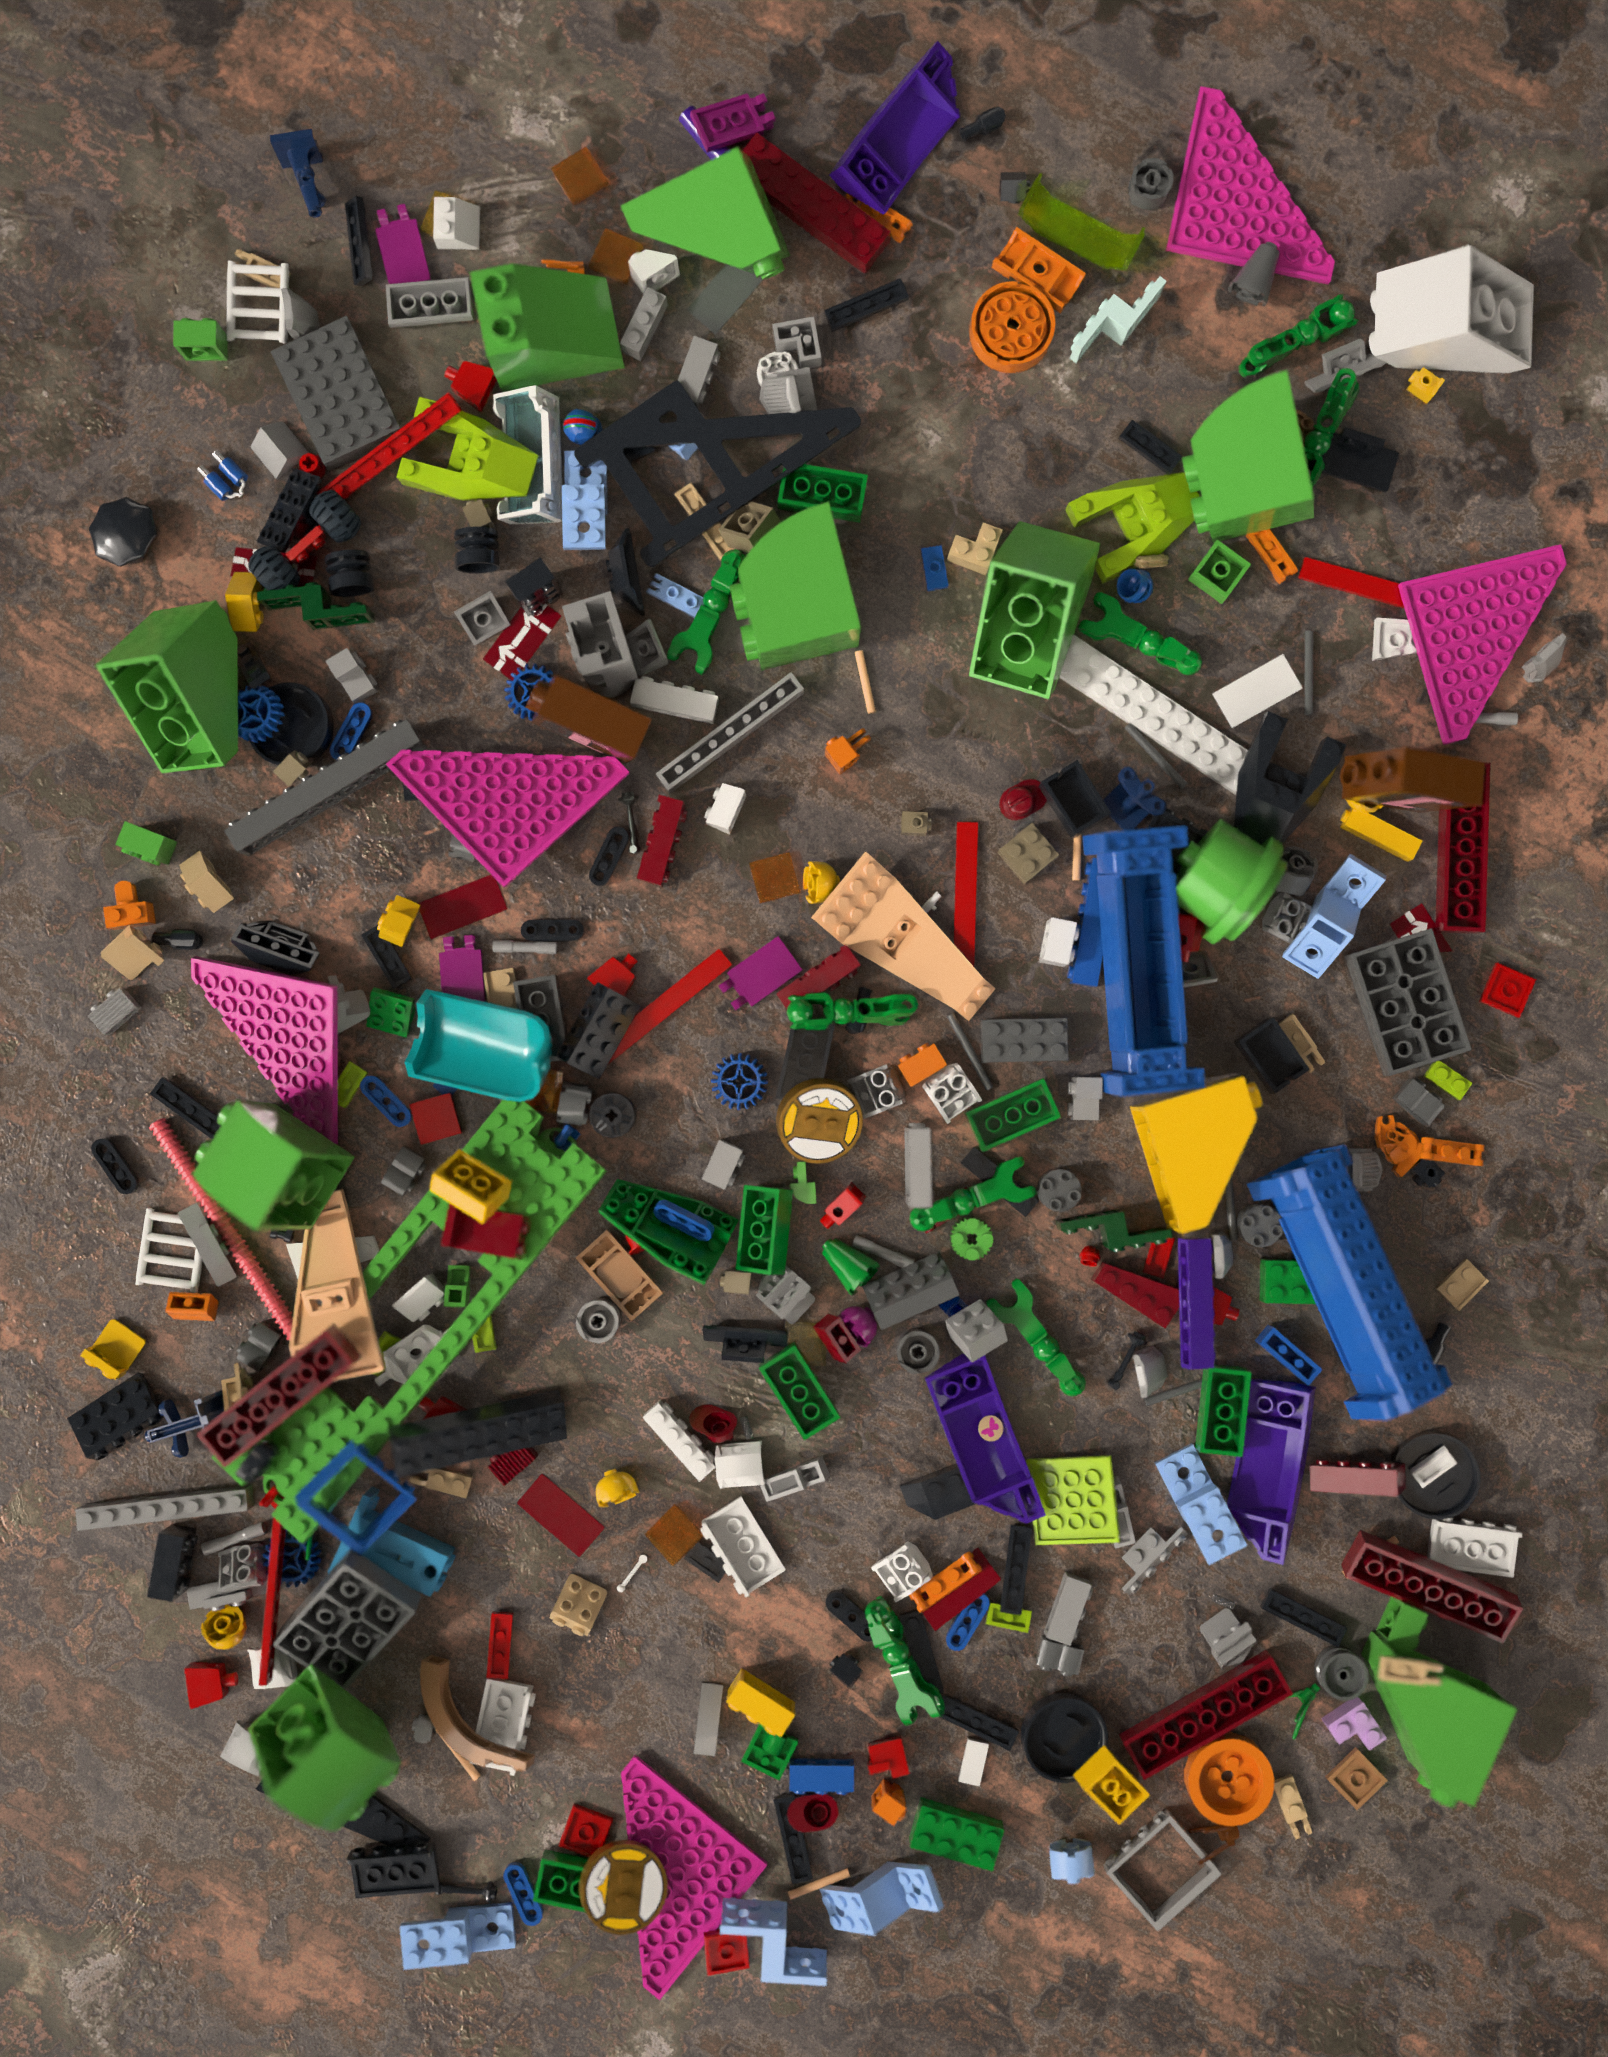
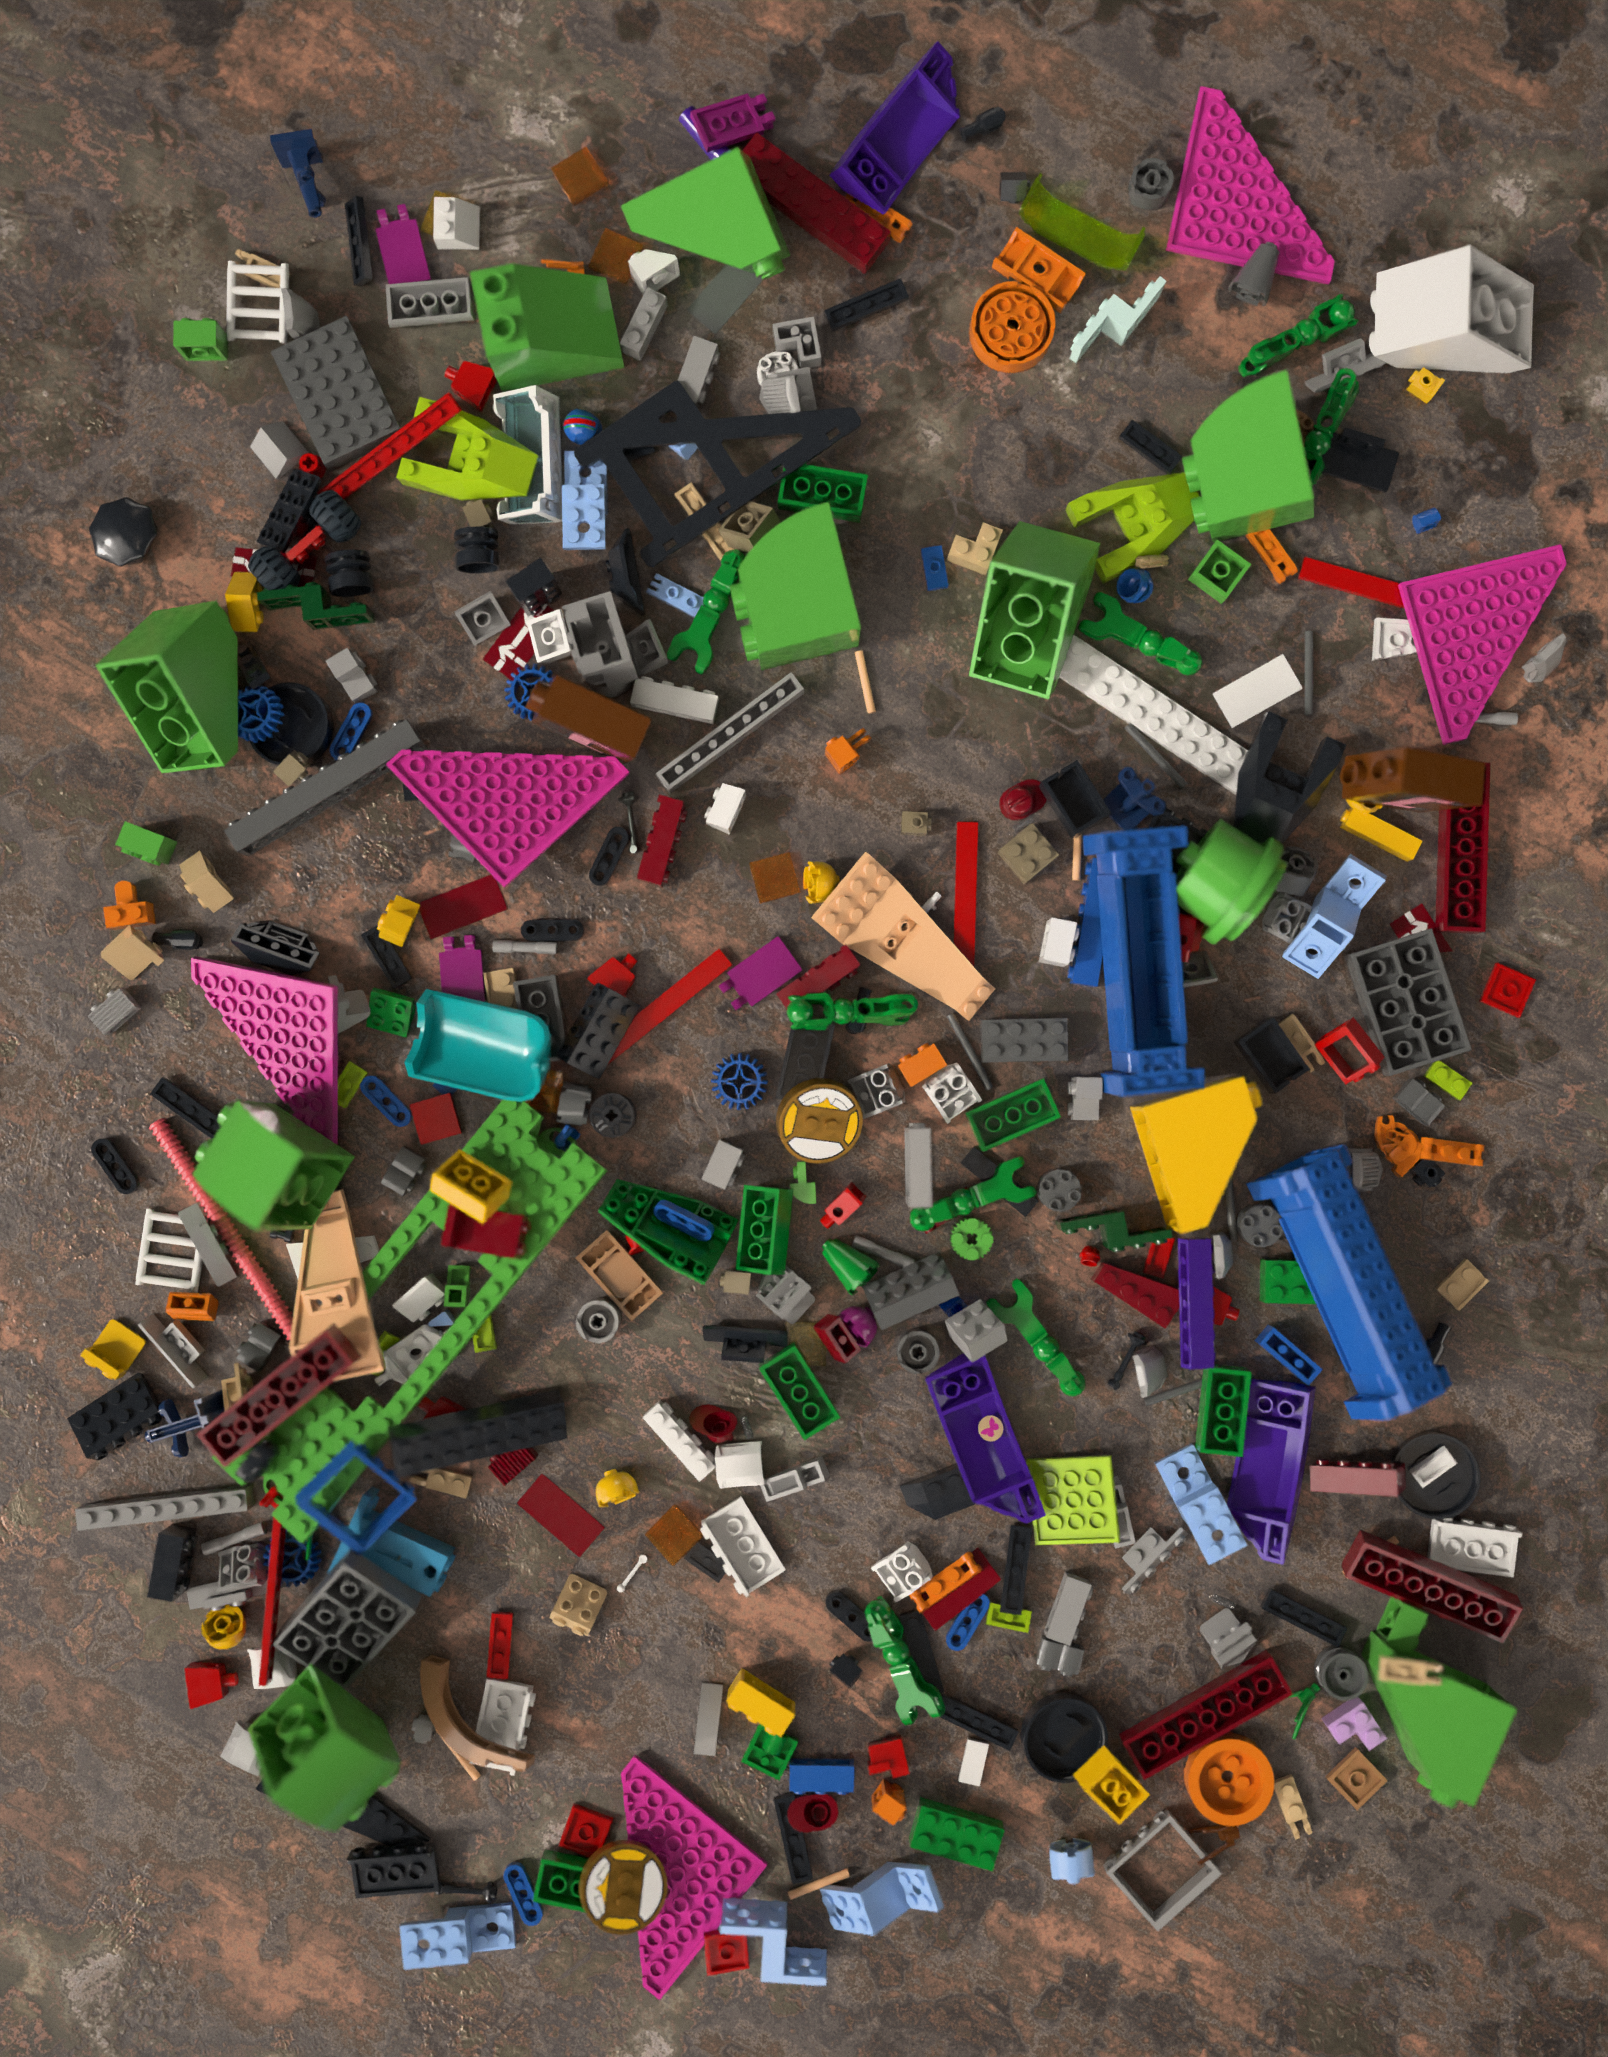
blue piece [197,451,248,501] -> none
none -> light grey bracket [138,1314,208,1388]
none -> light blue slope [428,1310,456,1327]
none -> white slope [527,609,572,663]
none -> red window [1314,1017,1385,1085]
none -> blue brick [1412,507,1441,534]

